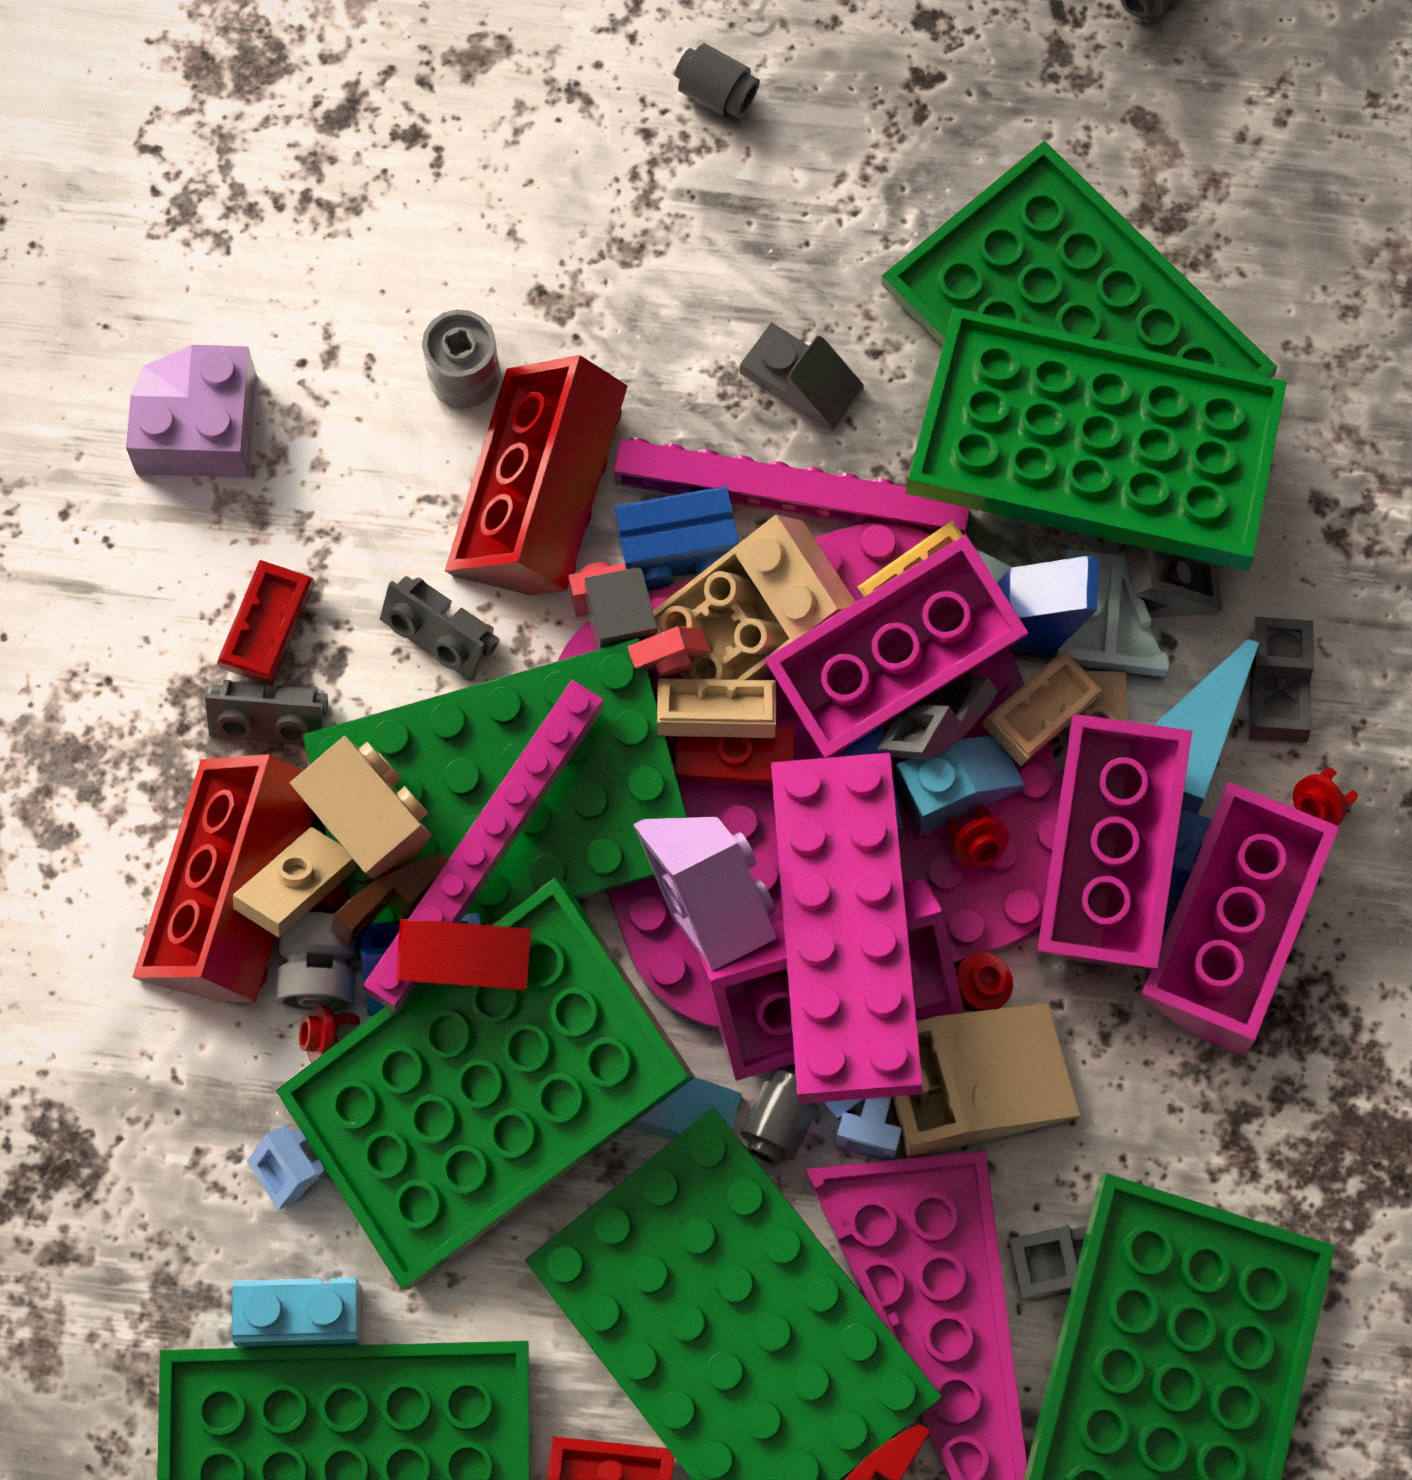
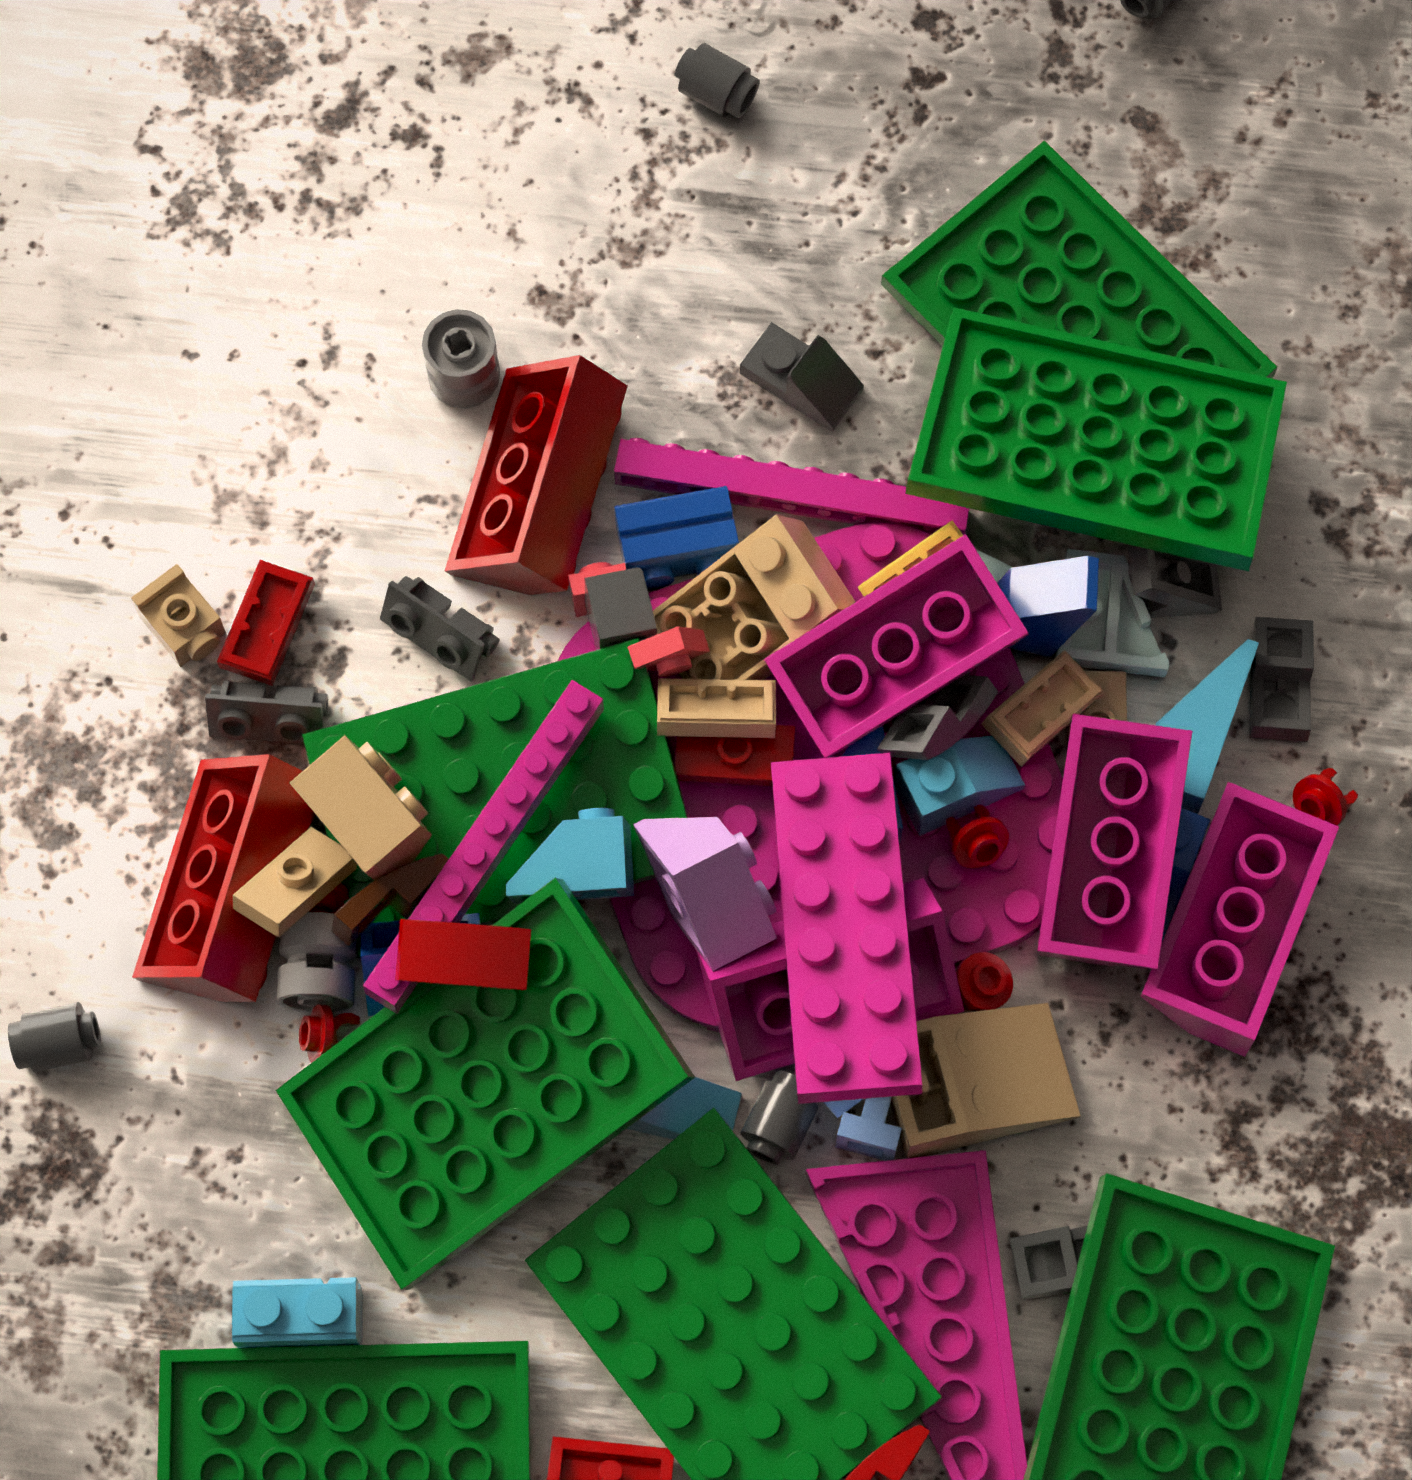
lavender slope [126,345,256,477] -> none
light blue tile [247,1125,326,1210] -> none
none -> dark grey brick [8,1002,101,1072]
none -> tan brick [131,564,226,667]
none -> medium azure slope [506,808,634,904]

